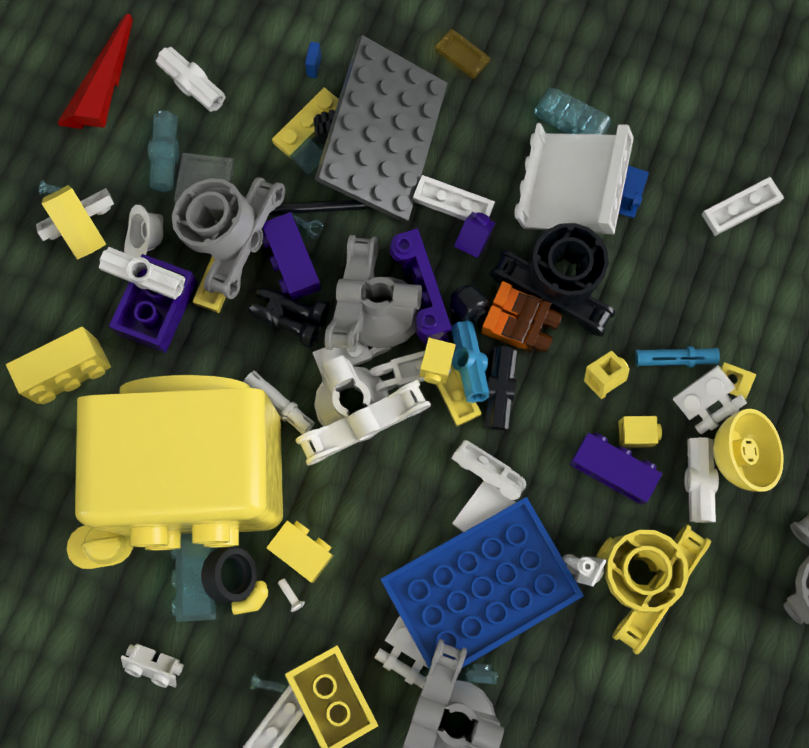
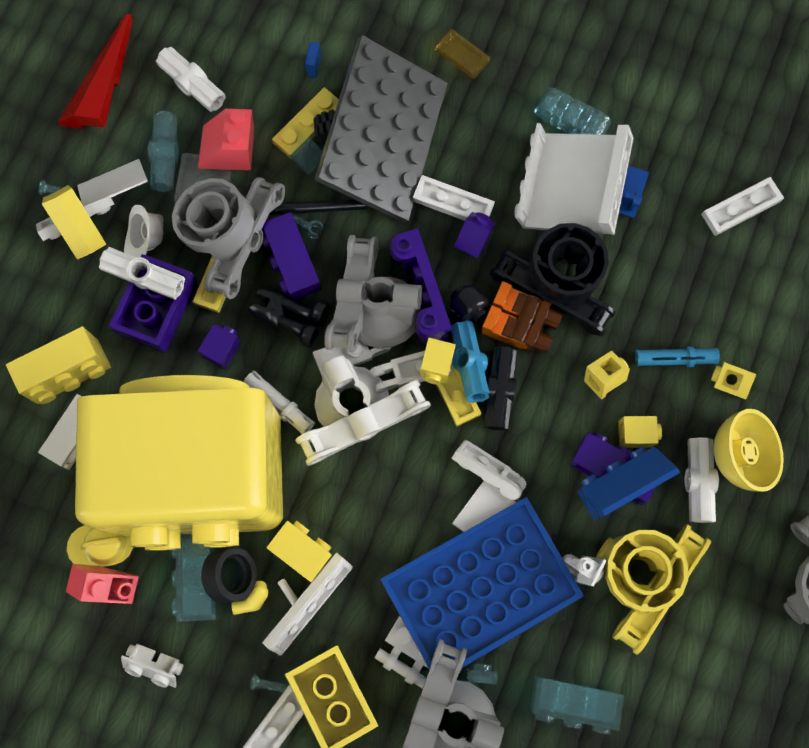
white plate [673,365,747,435] -> none
none -> white piece [38,394,82,470]
none -> coral slope [66,564,139,604]
none -> white window [77,159,148,209]
none -> dark purple brick [197,324,241,370]
none -> coral slope [198,109,255,170]
none -> white tile [262,553,353,656]
none -> clear light blue brick [529,676,624,735]
none -> blue slope [577,446,680,520]

